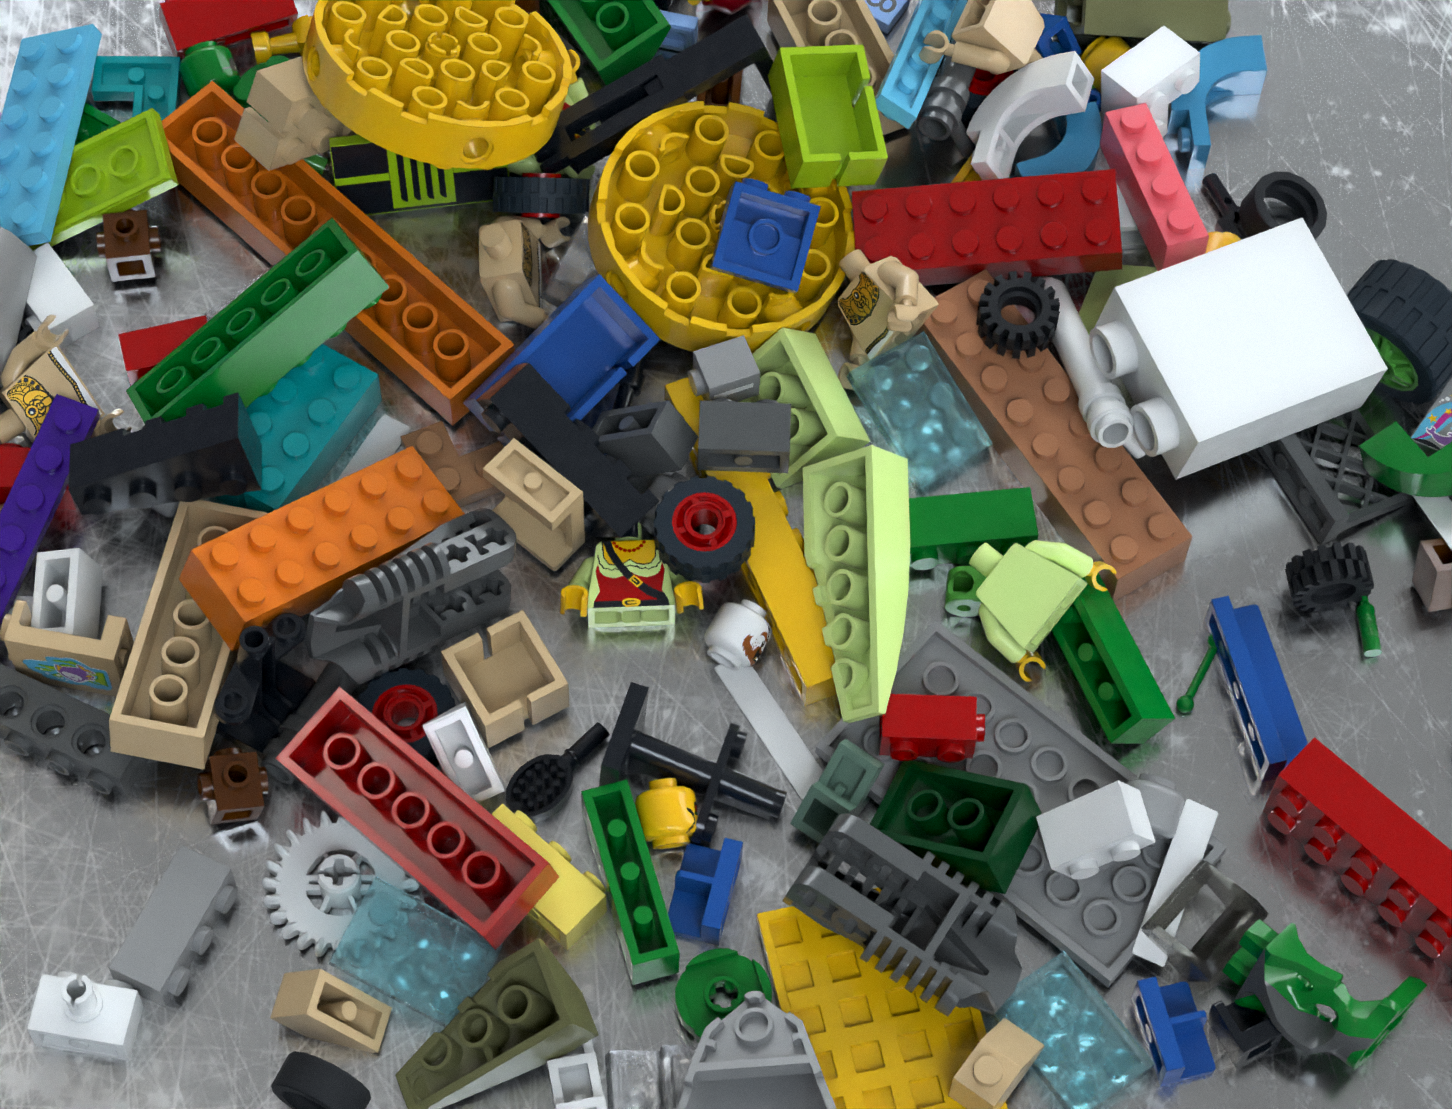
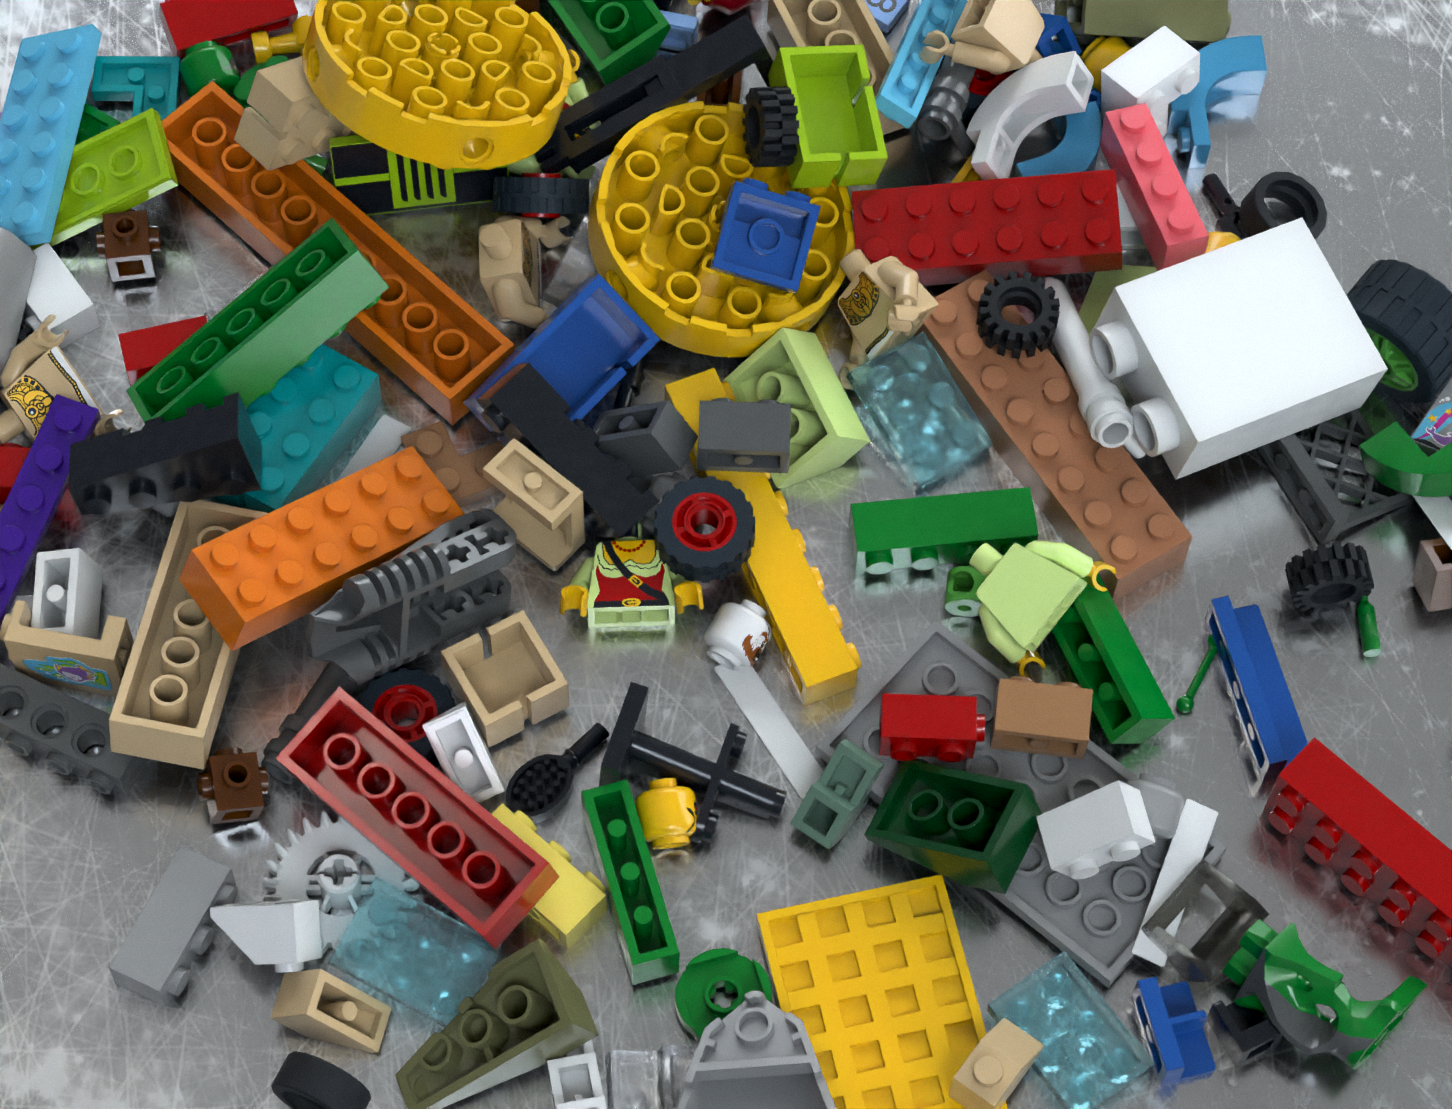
white brick [27,971,144,1061] -> none
black piece [214,613,316,760] -> none
blue panel [668,838,743,946] -> none
light grey brick [688,335,760,402] -> none
dark grey connector [782,814,1023,1017] -> none
yellowish green wedge [803,445,910,723] -> none
none -> white slope [210,899,322,973]
none -> black tyre [742,86,799,167]
none -> medium nougat brick [990,676,1093,759]

